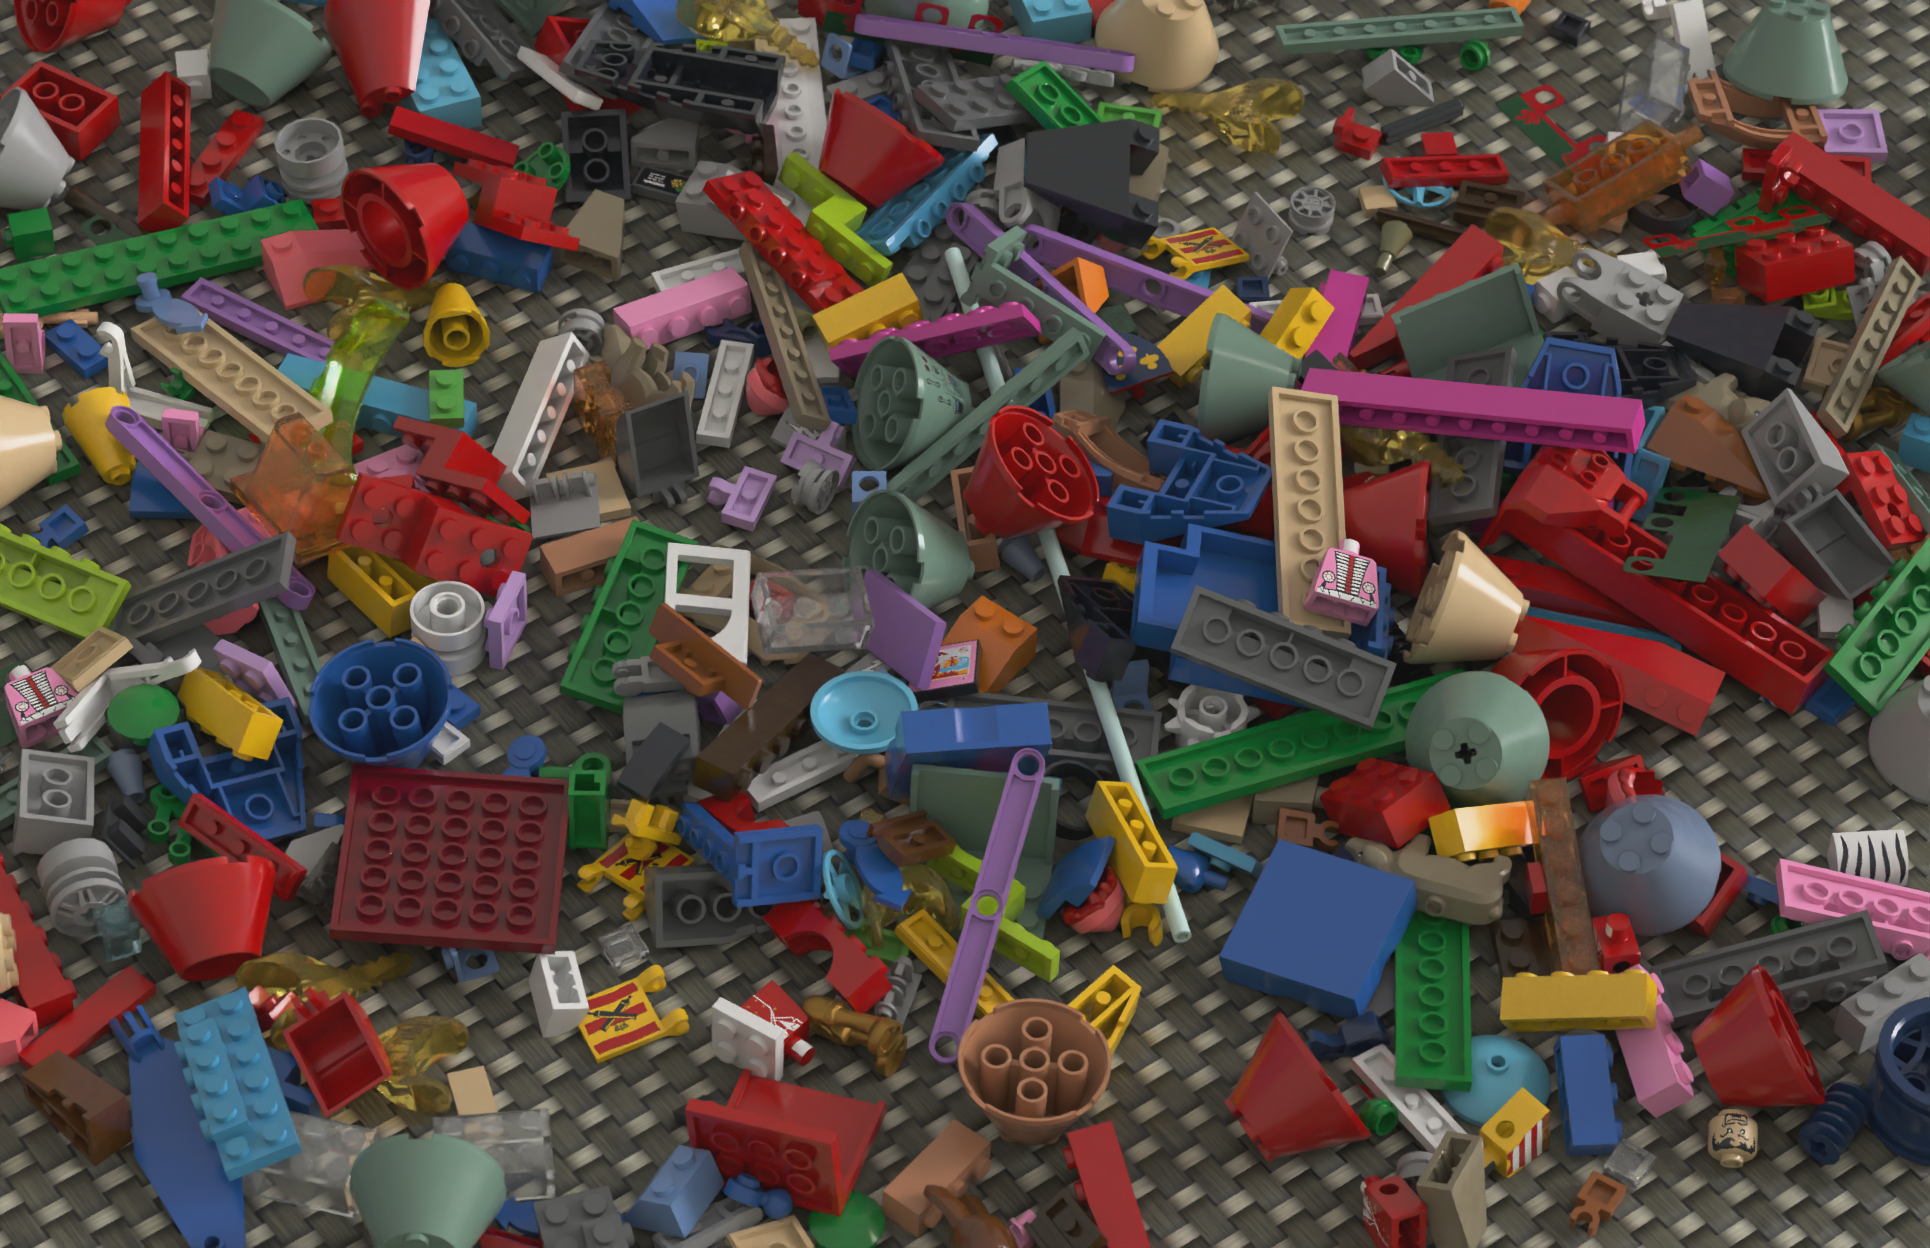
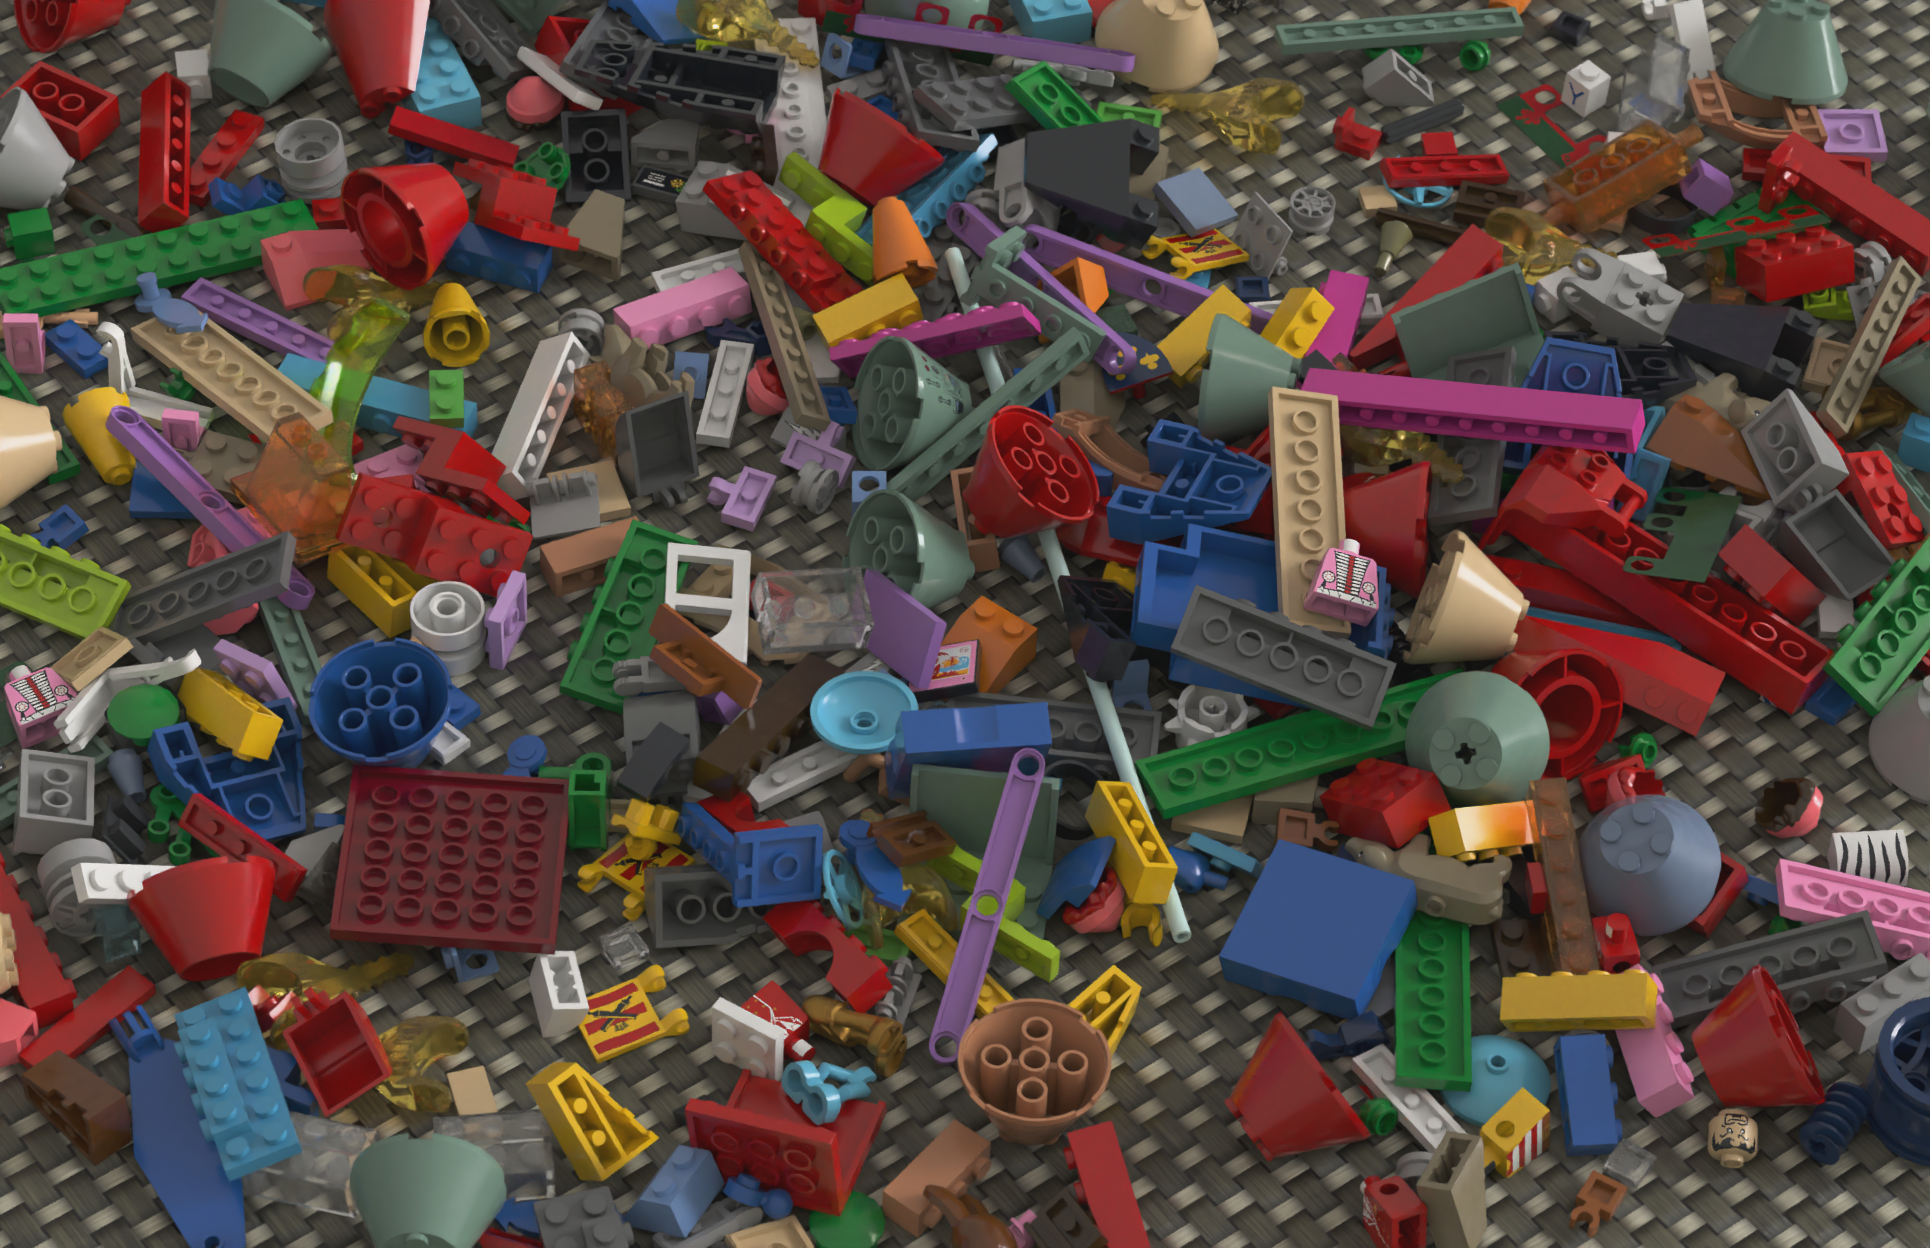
none -> white plate [71,863,177,905]
none -> coral hair [505,76,568,132]
none -> yellow wedge [525,1062,659,1181]
none -> medium azure piece [781,1060,877,1125]
none -> orange cone [873,197,938,290]
none -> sand blue tile [1152,168,1238,237]
none -> white brick [1561,60,1611,118]
none -> green plate [1618,733,1657,768]
none -> dark brown hair [1754,777,1823,839]

